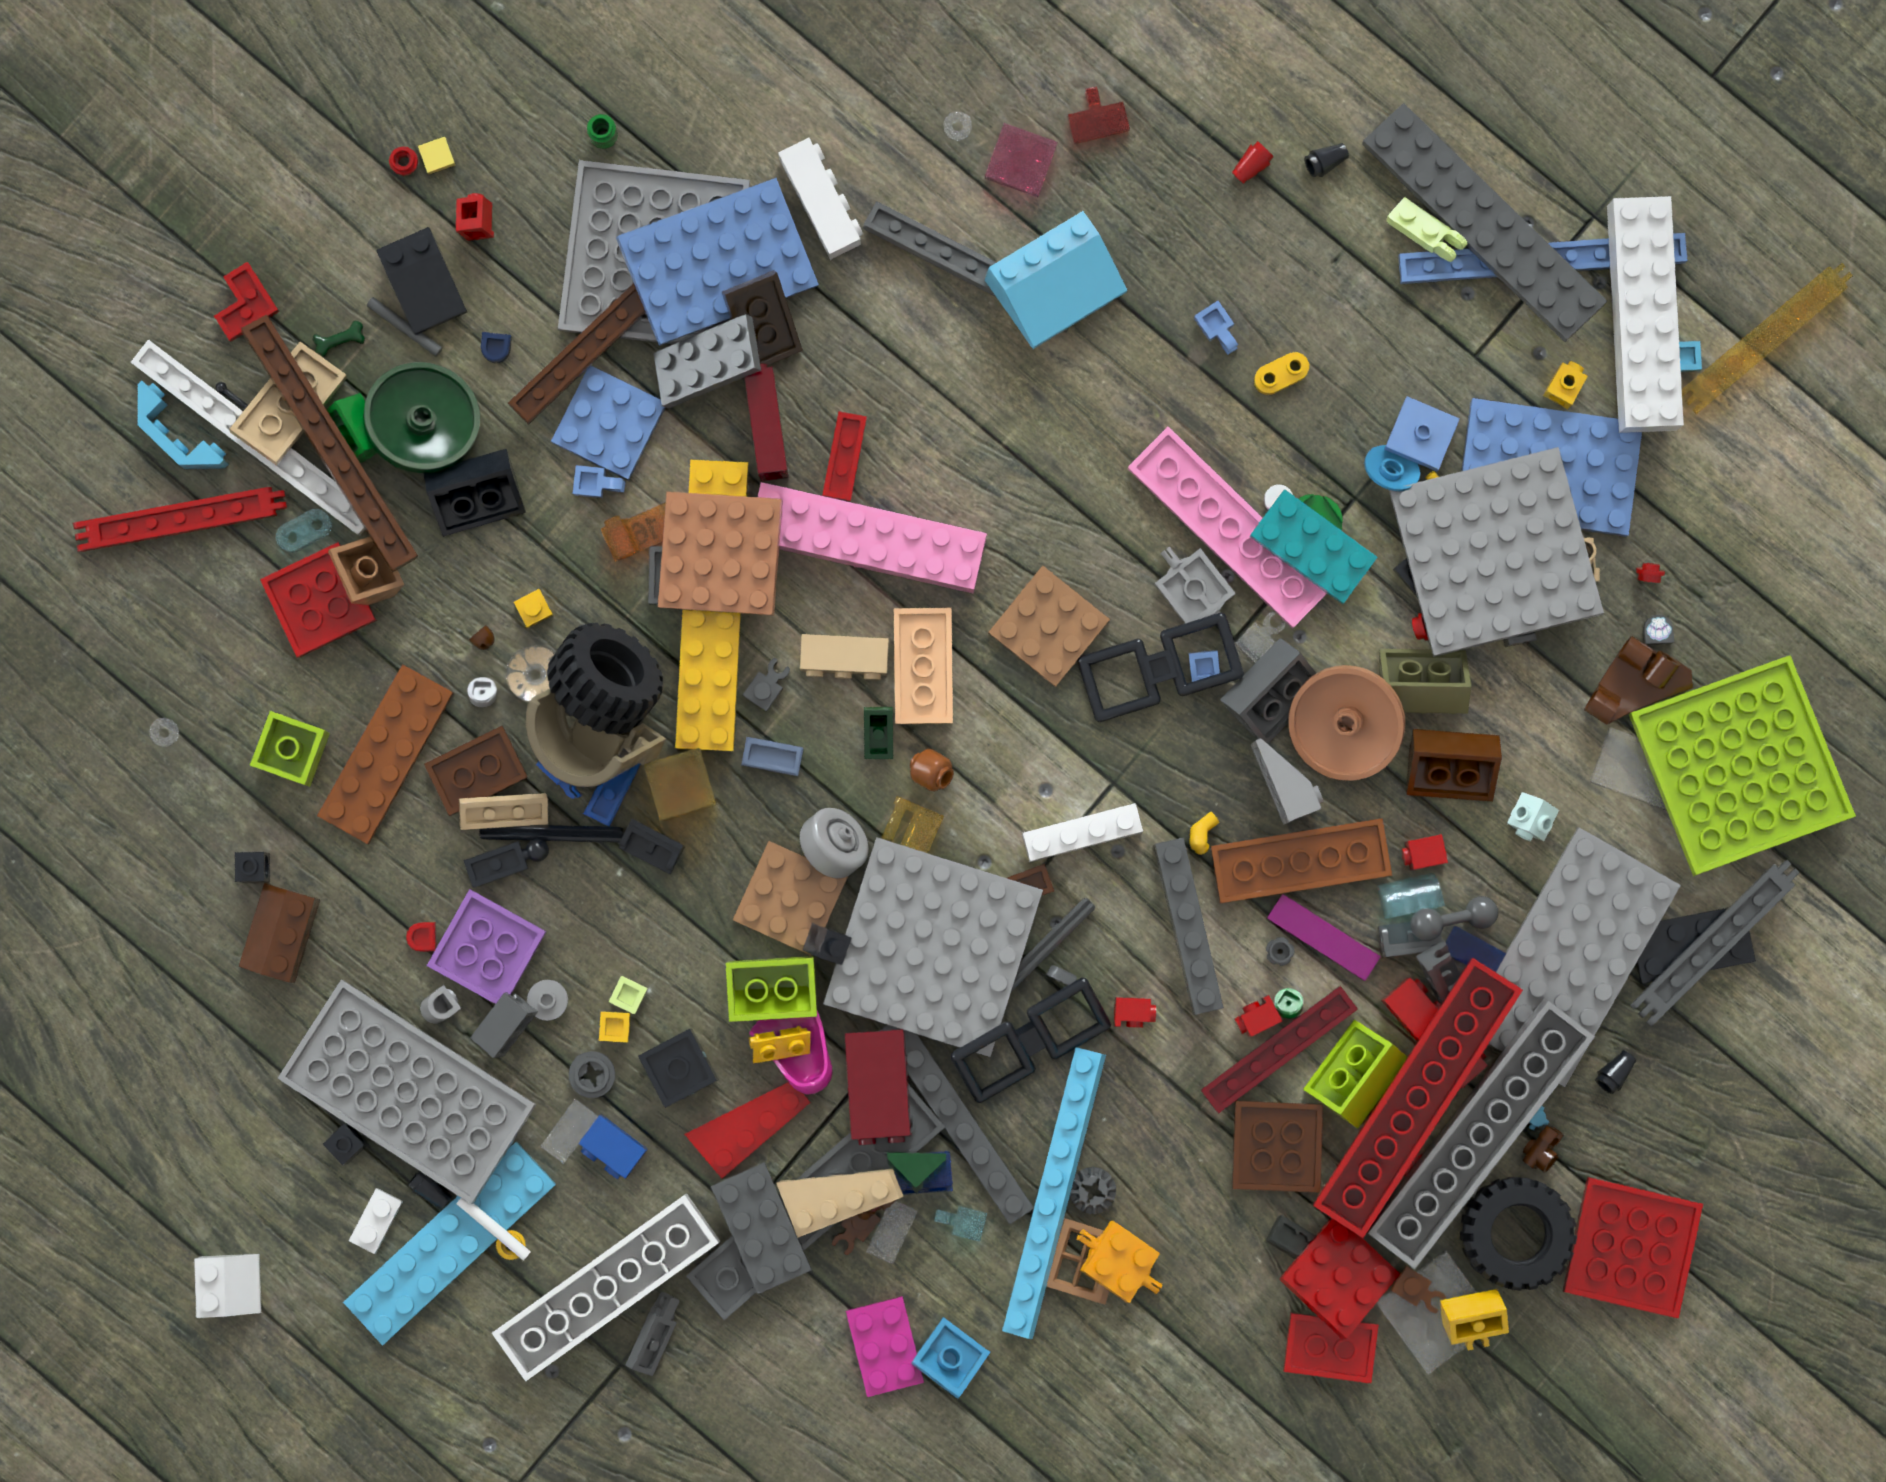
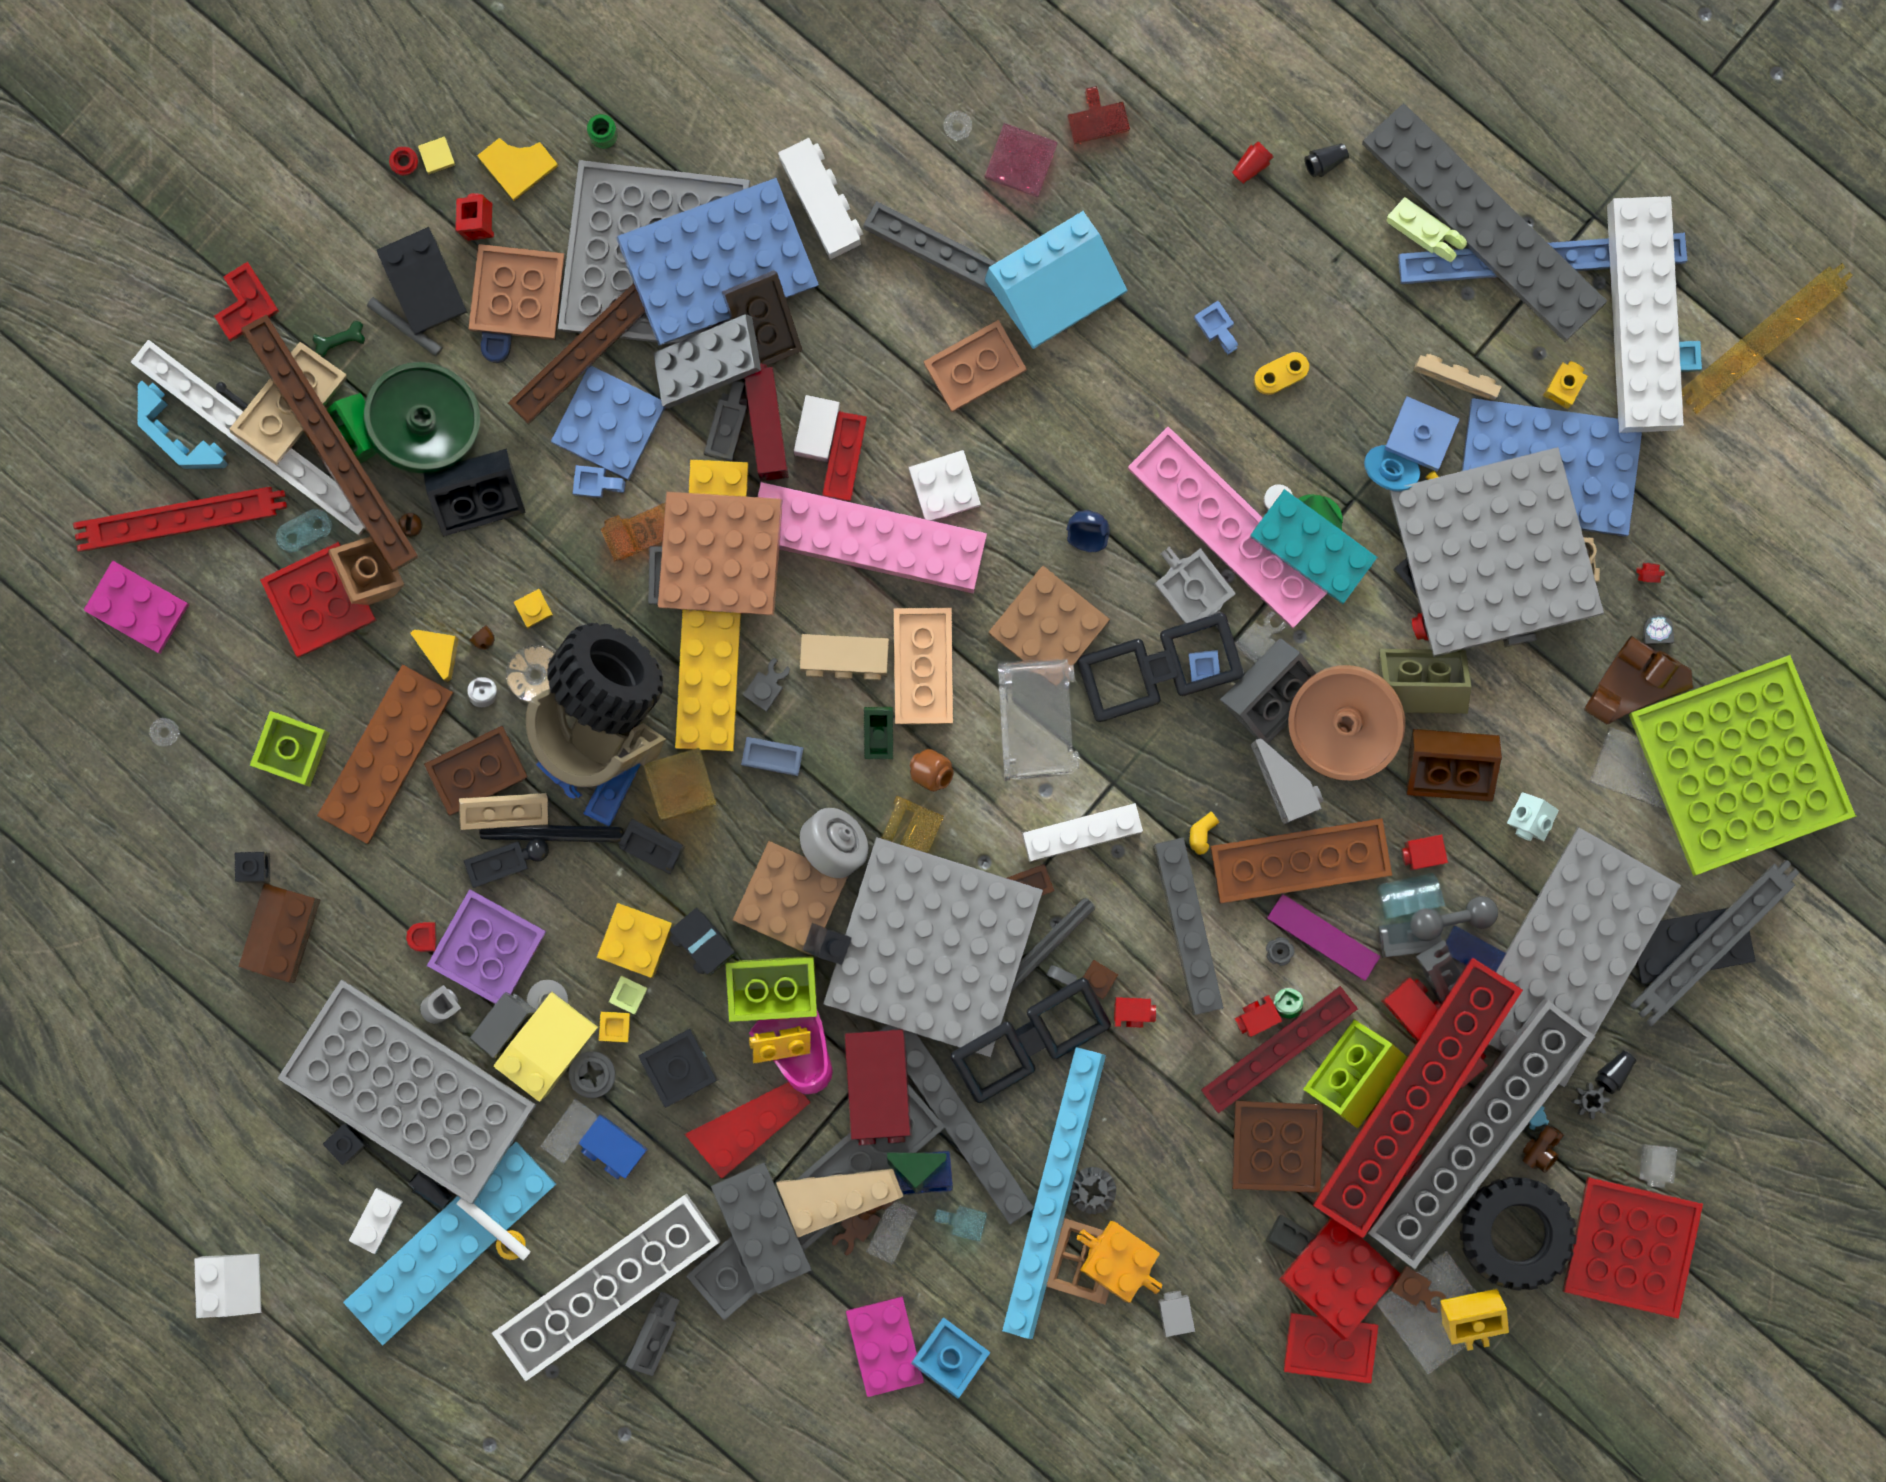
none -> dark pink plate [84,560,189,654]
none -> reddish brown hinge [398,513,423,537]
none -> yellow slope [410,629,459,682]
none -> nougat plate [468,244,565,340]
none -> yellow tile [477,138,558,201]
none -> light yellow slope [493,992,598,1102]
none -> yellow brick [597,903,674,978]
none -> black container [670,907,737,976]
none -> dark grey hinge [704,381,748,462]
none -> white panel [794,395,840,462]
none -> white plate [909,450,981,521]
none -> nougat plate [923,320,1027,413]
none -> clear windscreen [998,658,1079,781]
none -> dark blue hair [1066,510,1110,552]
none -> reddish brown plate [1083,960,1118,999]
none -> light grey brick [1158,1291,1195,1337]
none -> tan plate [1413,354,1501,401]
none -> dark grey gear [1571,1083,1610,1119]
none -> clear brick [1639,1144,1677,1188]

